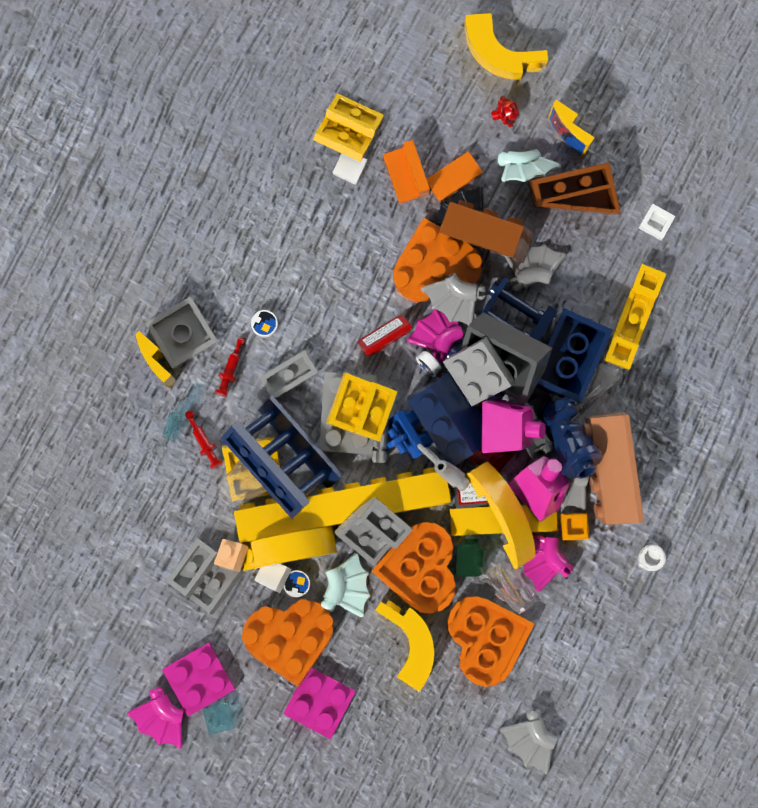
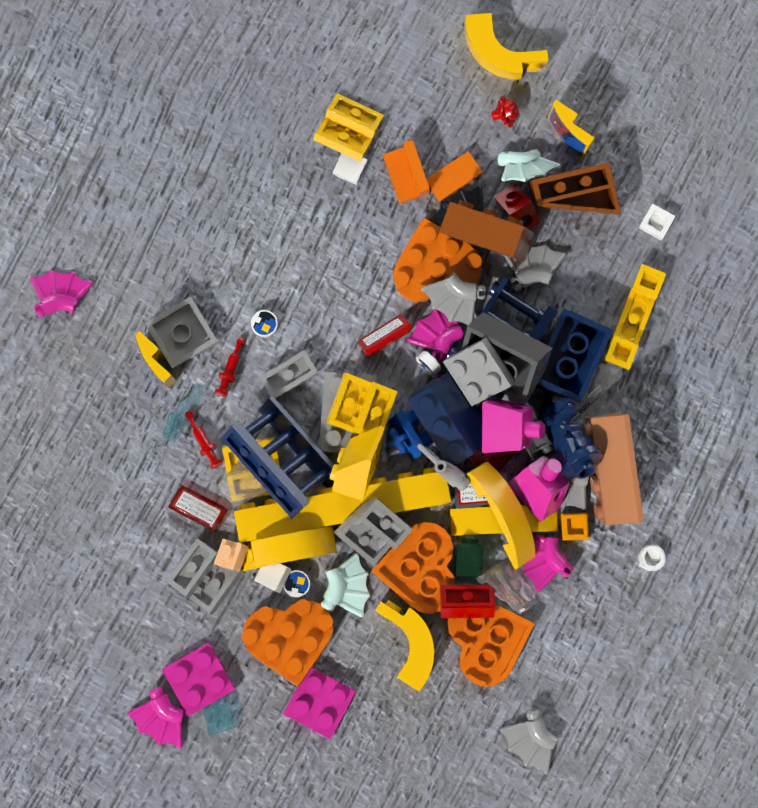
none -> dark pink arm [30,270,93,318]
none -> slope [168,485,229,533]
none -> yellow slope [330,426,385,501]
none -> red slope [440,584,495,618]
none -> red bracket [494,184,540,230]

